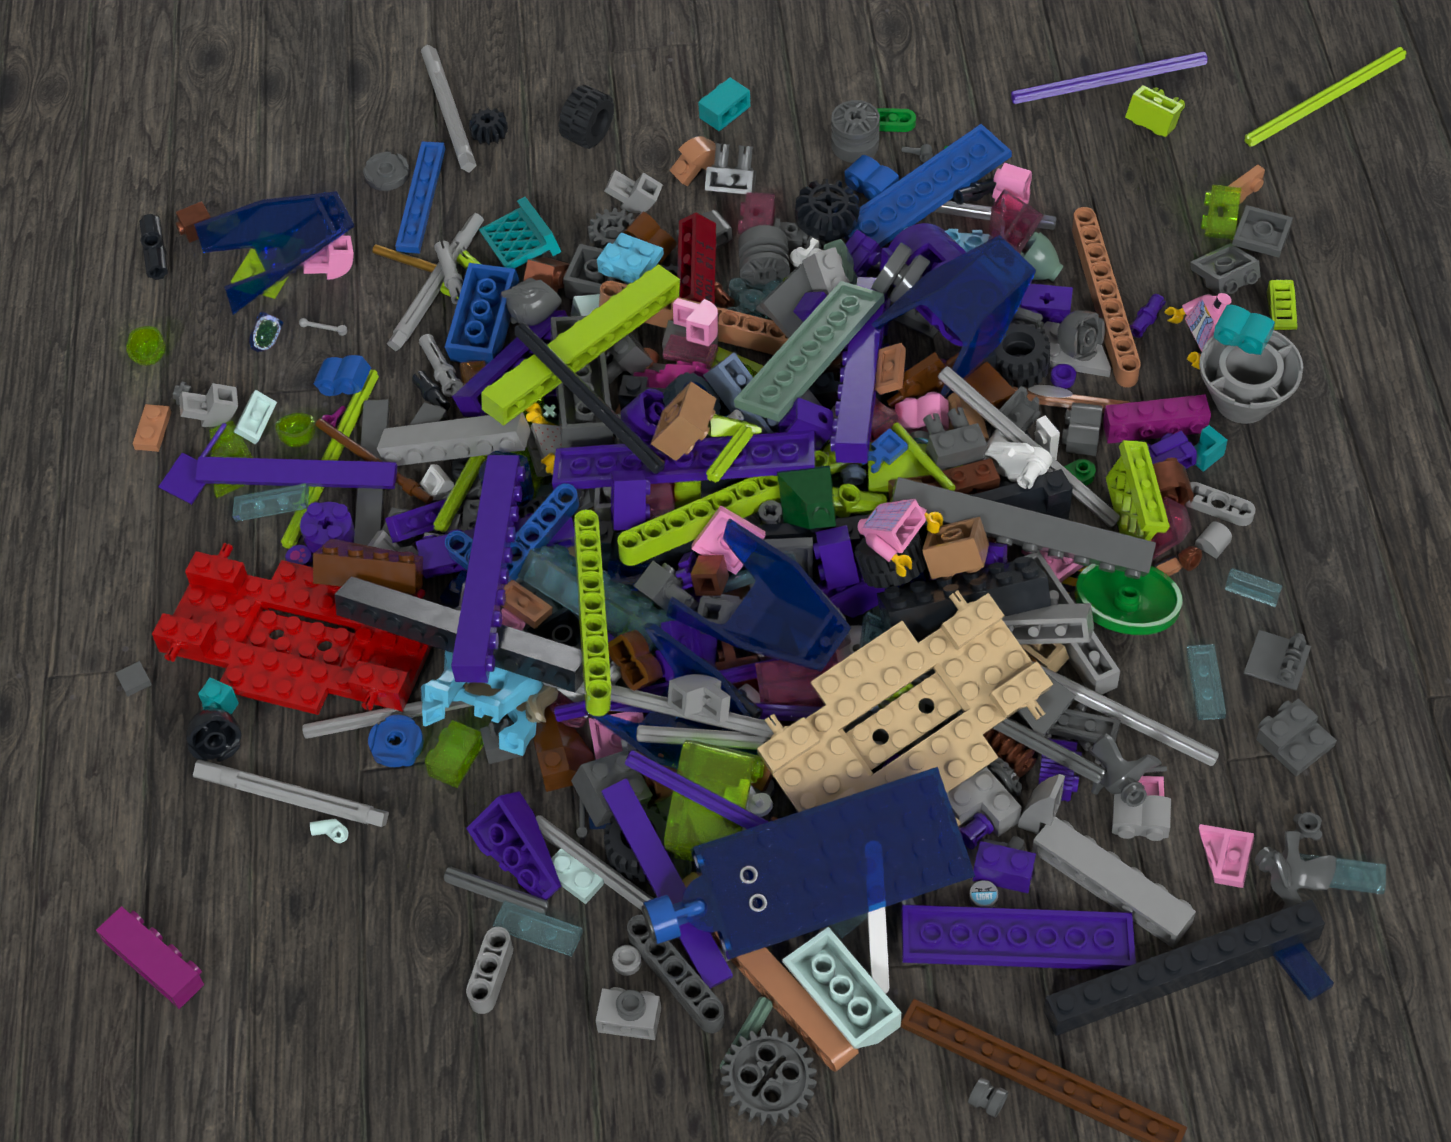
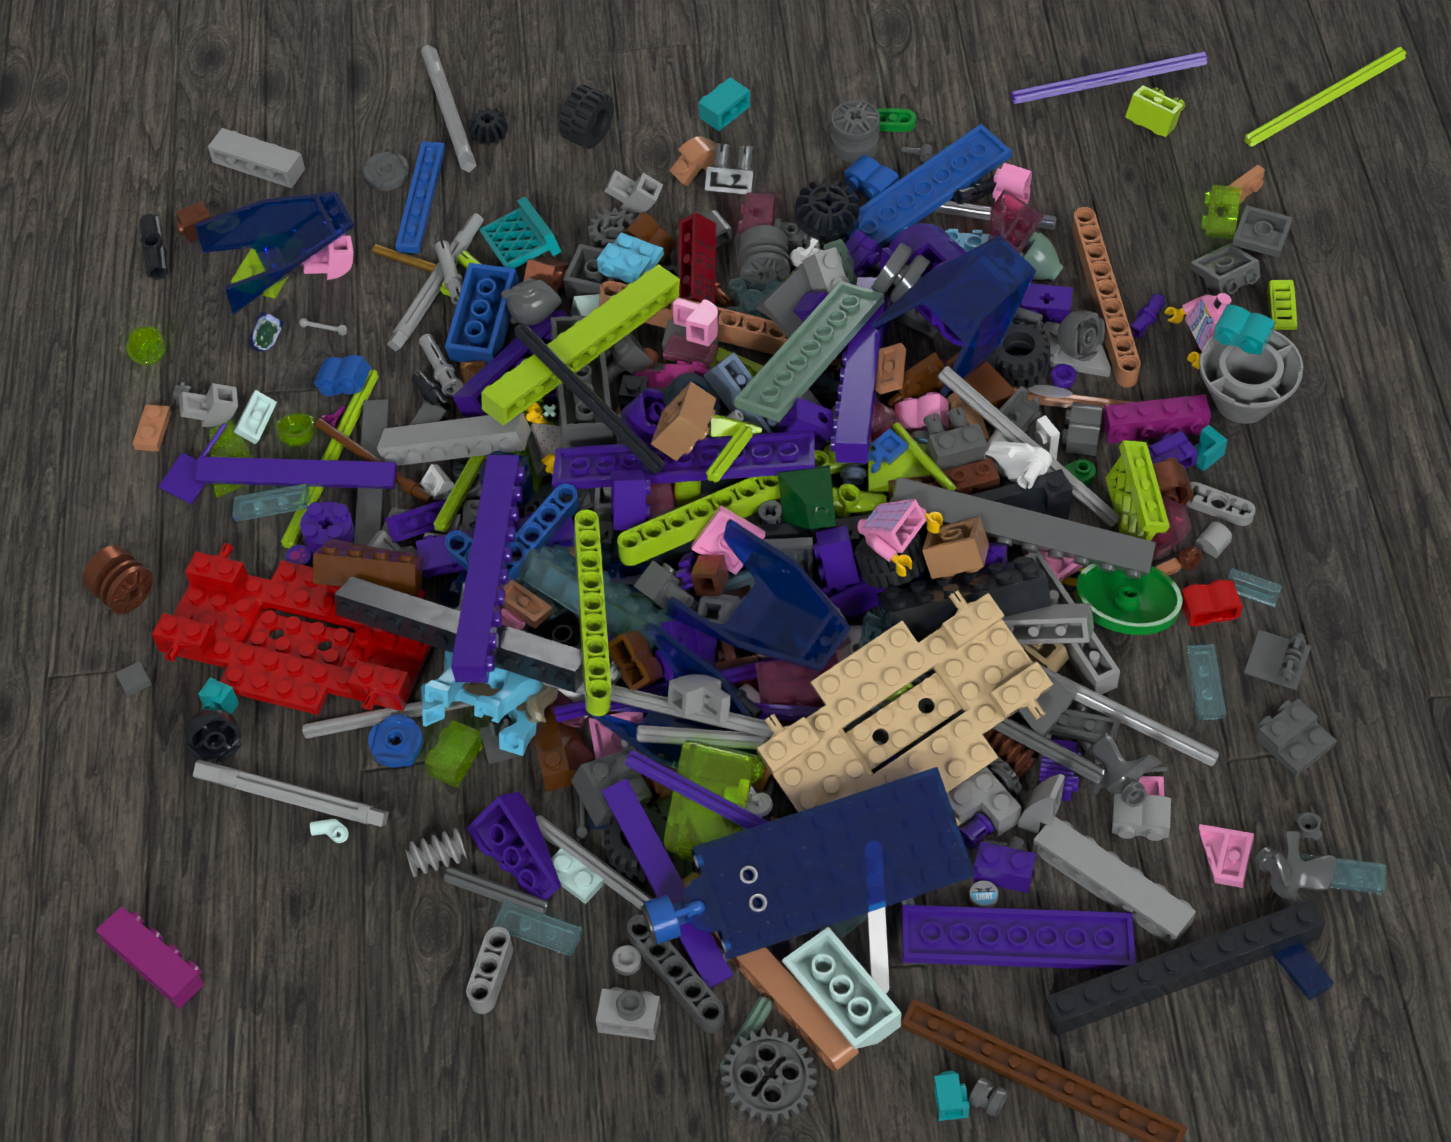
none -> copper wheel [82,545,154,614]
none -> light grey brick [208,128,305,188]
none -> light grey piece [405,828,467,877]
none -> teal brick [934,1071,969,1121]
none -> red brick [1181,579,1243,626]

